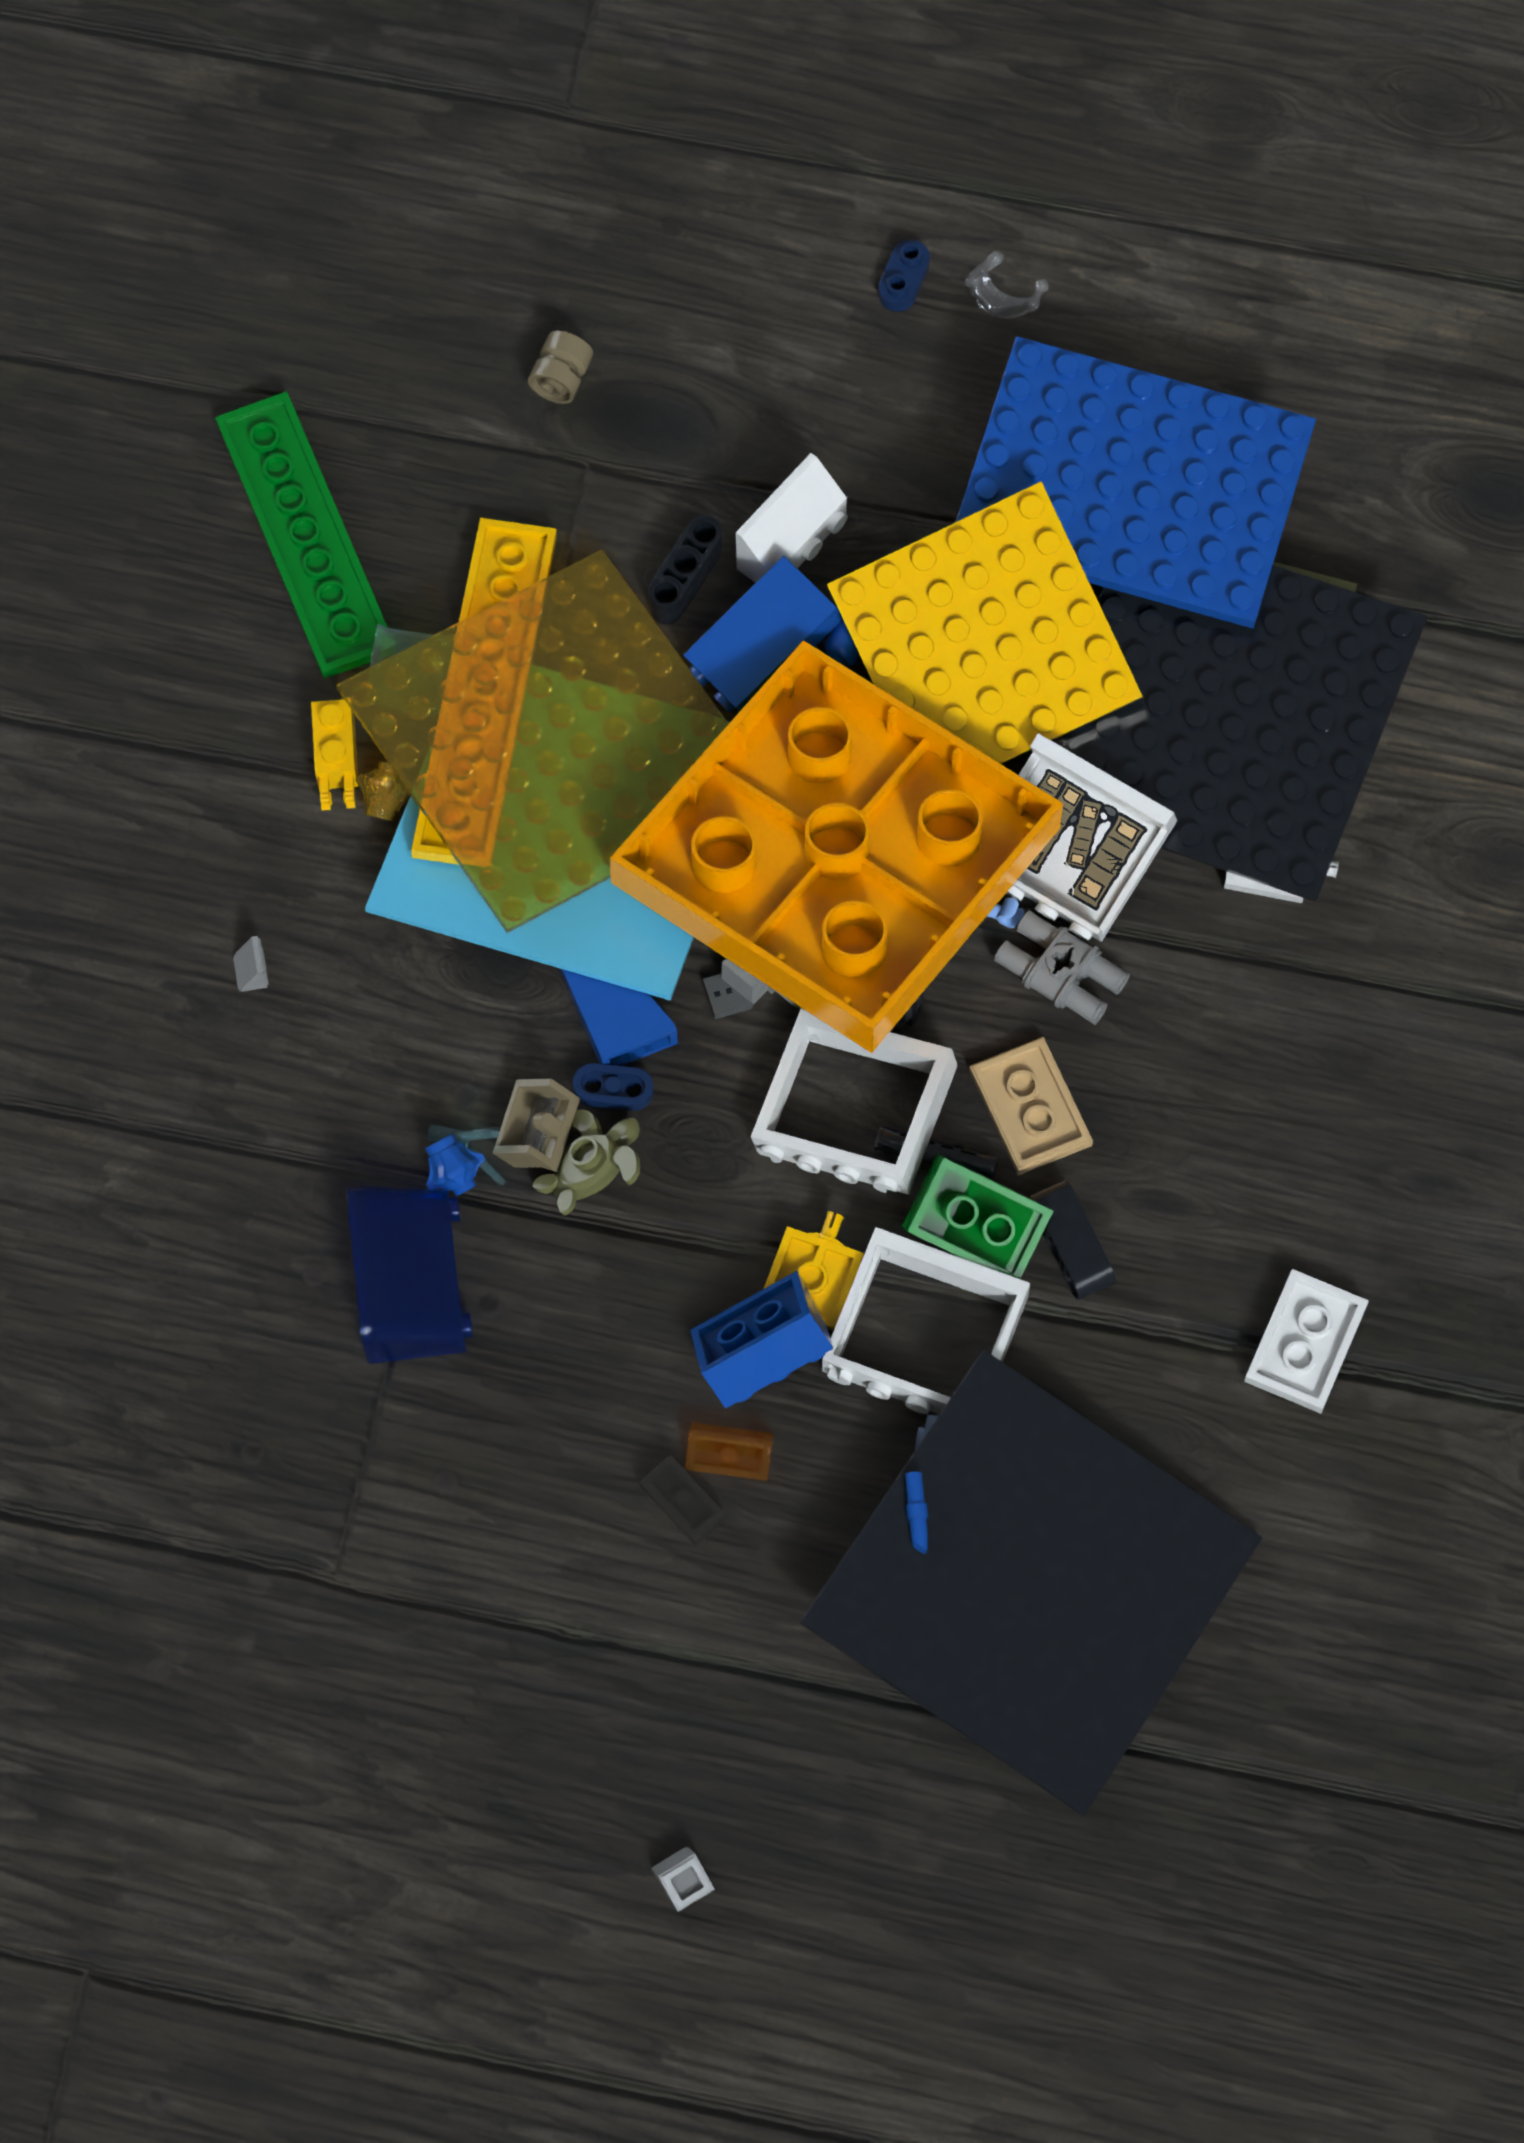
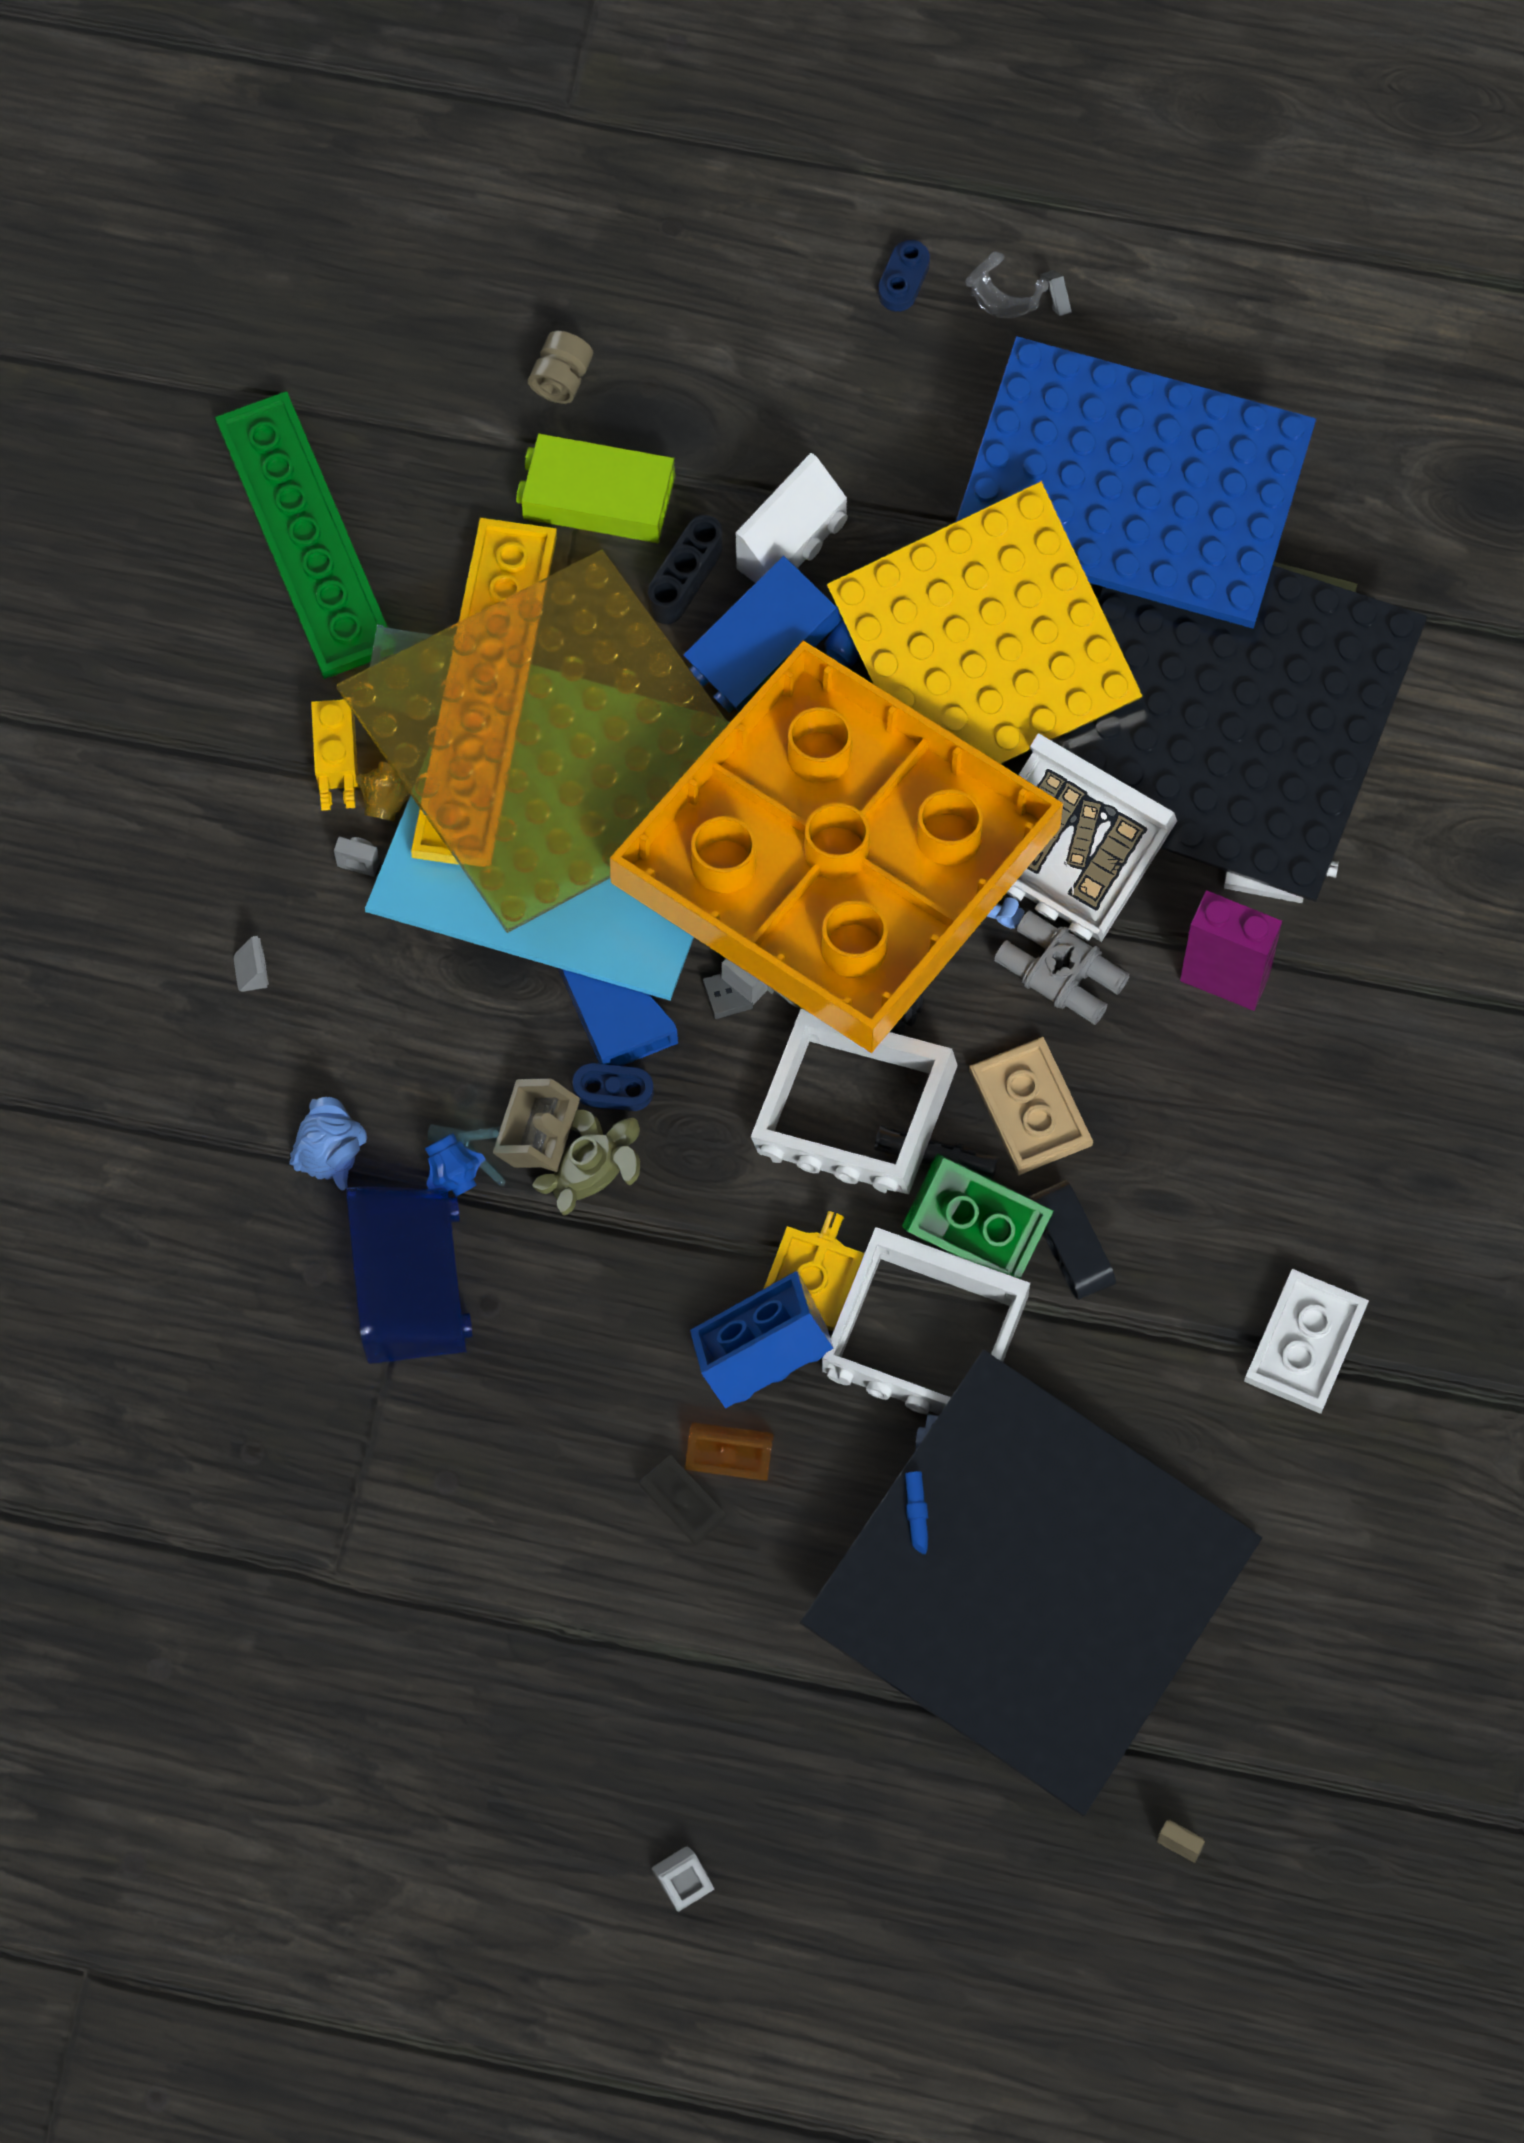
none -> medium blue hair [289,1097,367,1191]
none -> light grey plate [334,837,380,877]
none -> lime brick [516,434,675,543]
none -> tile [1040,270,1072,316]
none -> dark tan tile [1157,1820,1205,1863]
none -> magenta brick [1180,890,1282,1011]

